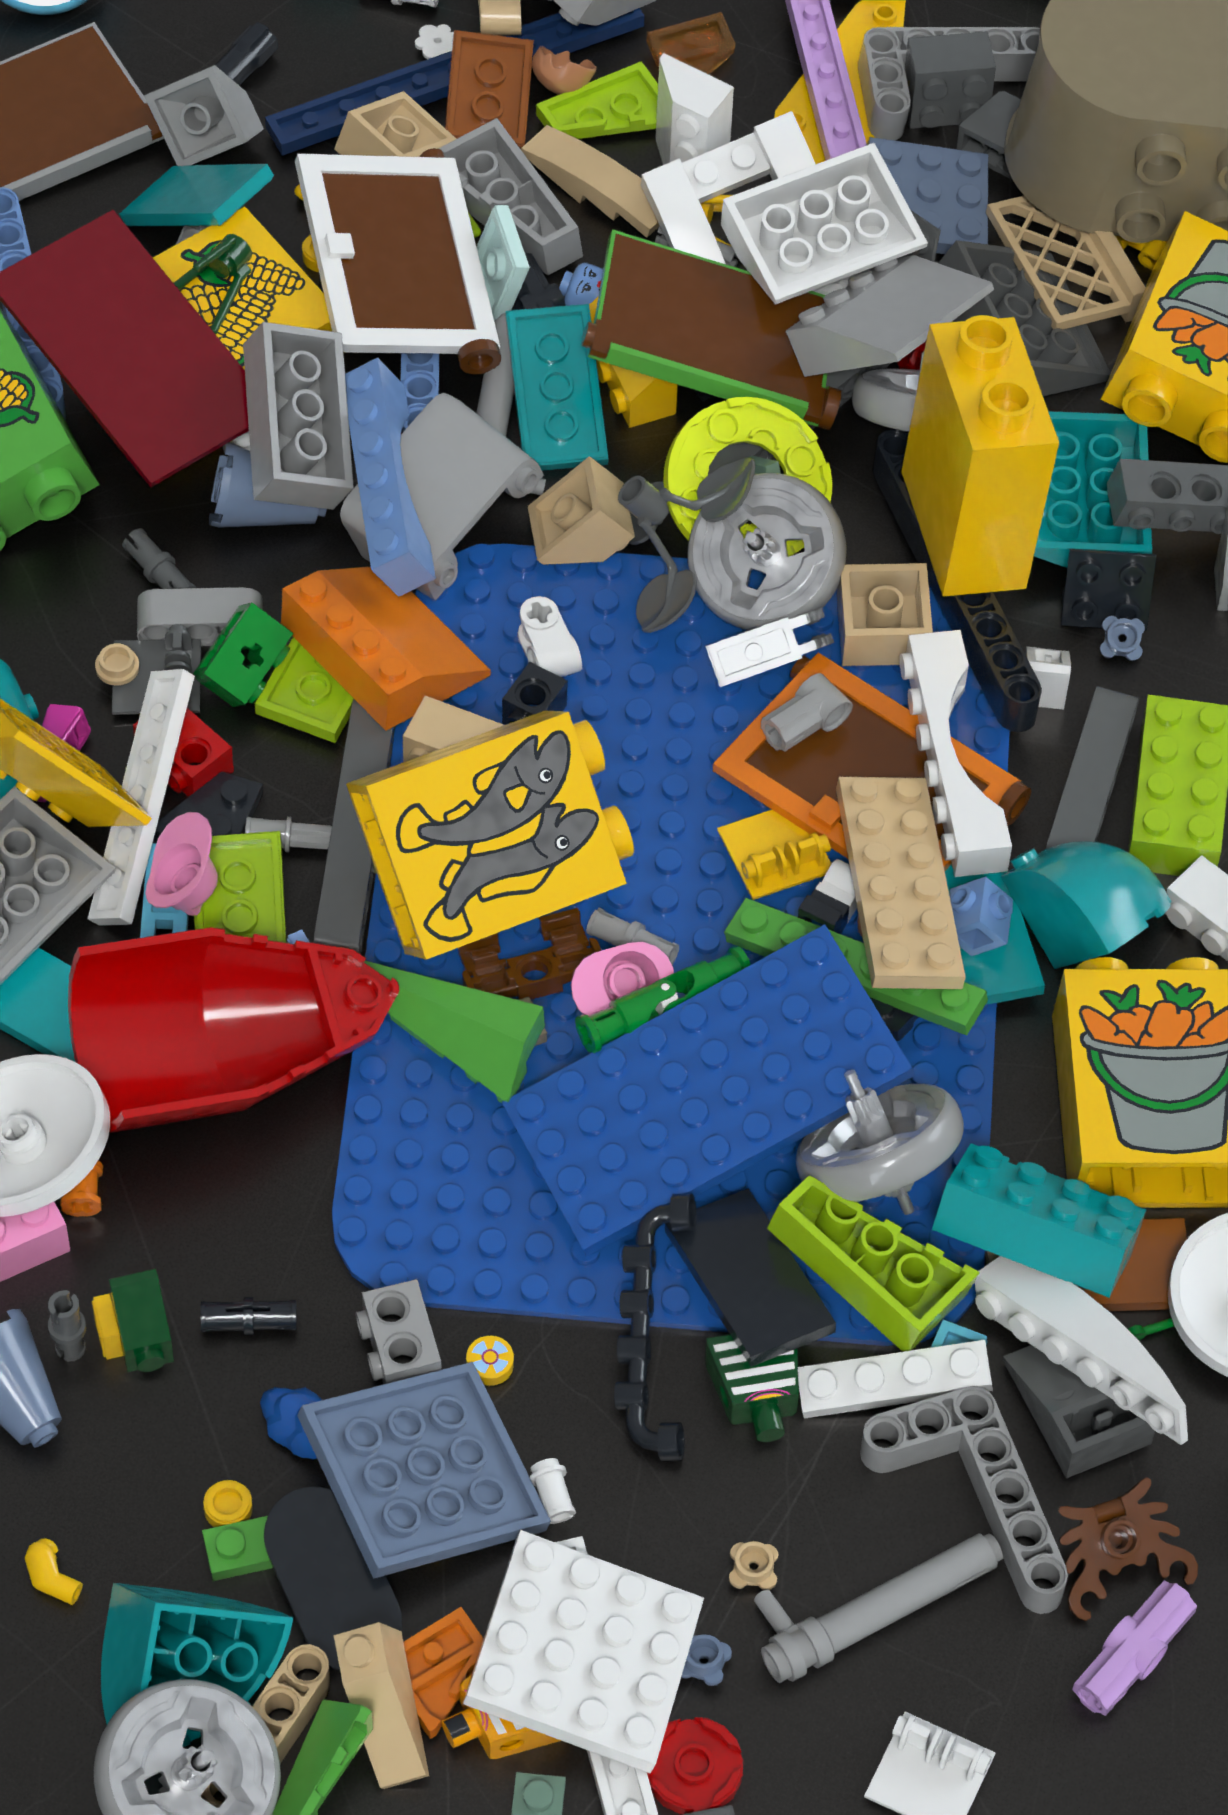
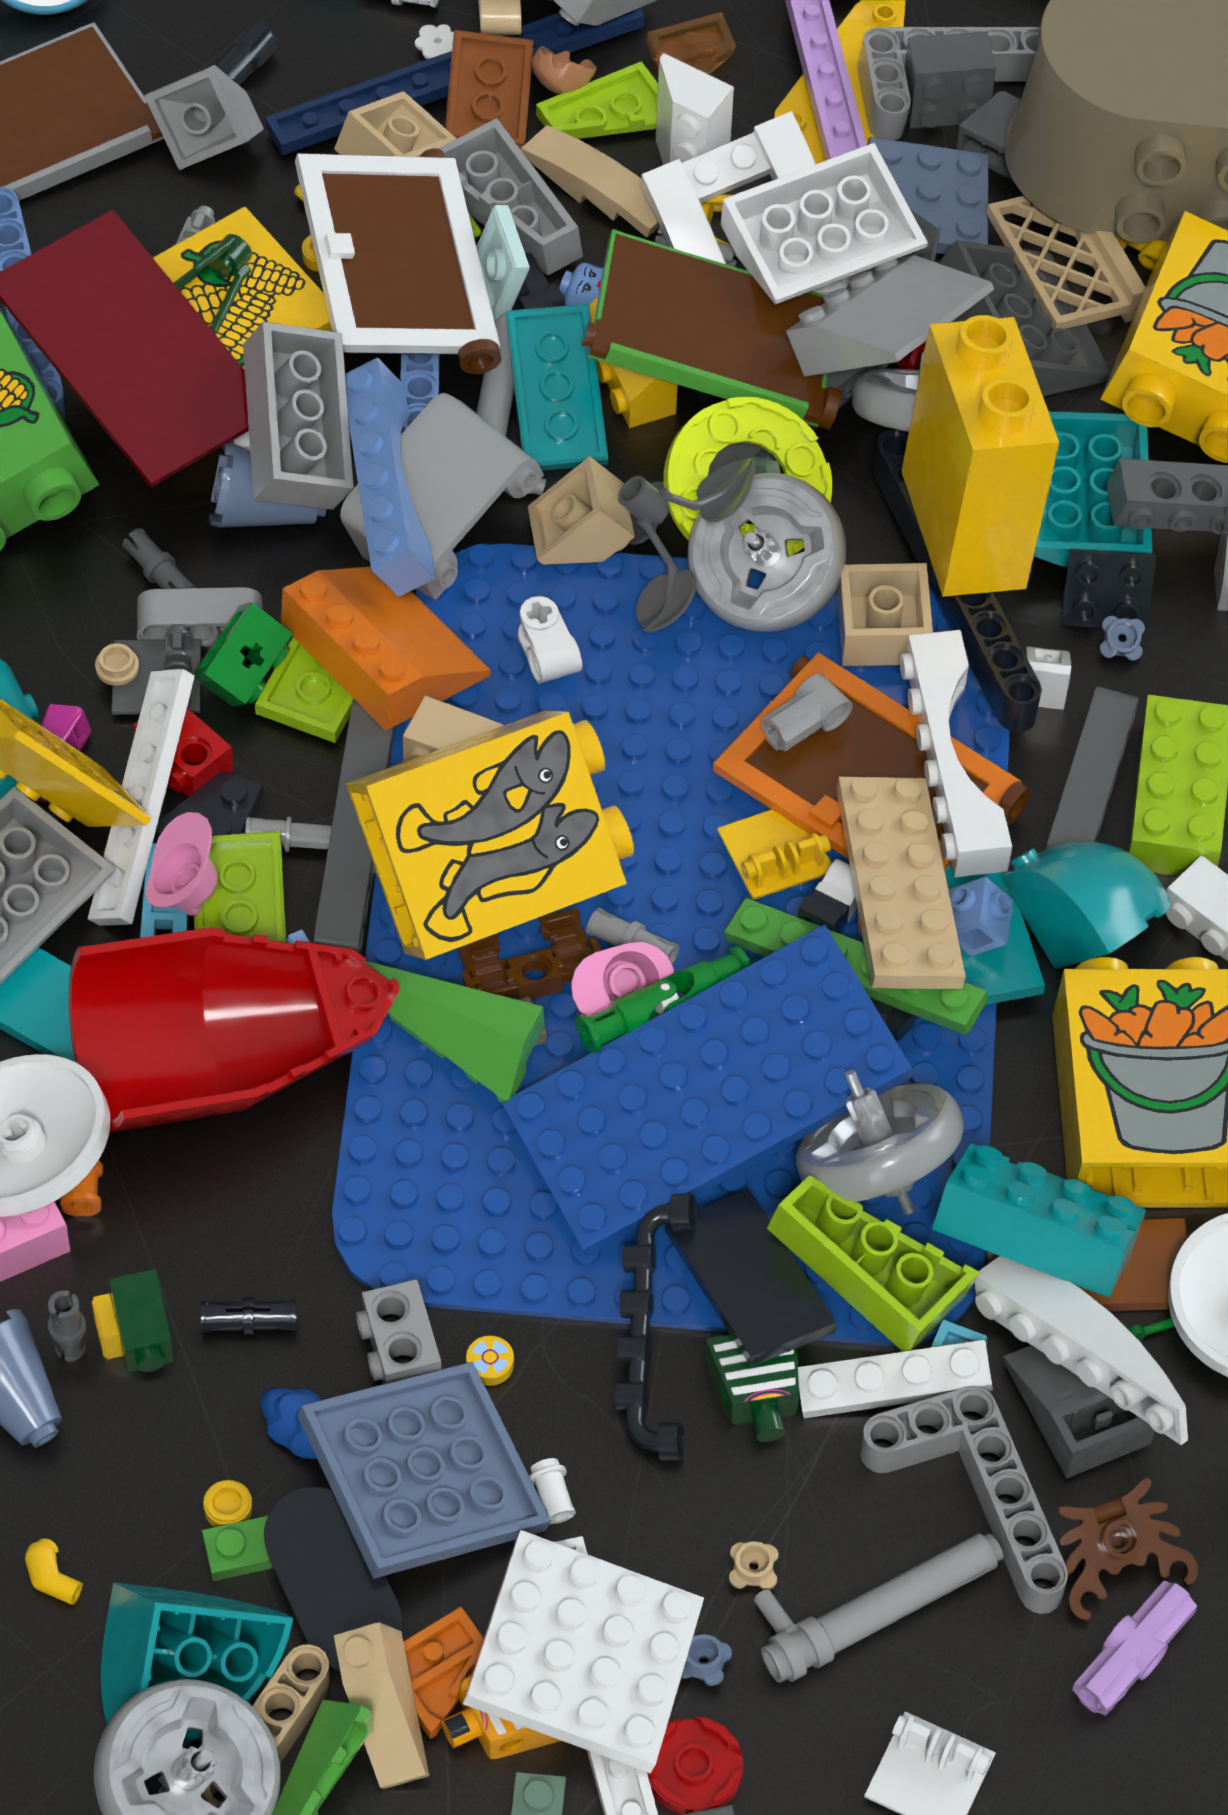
teal tile [119,164,274,226] -> none
black brick [502,662,568,725] -> none
hinge [705,608,834,687] -> none

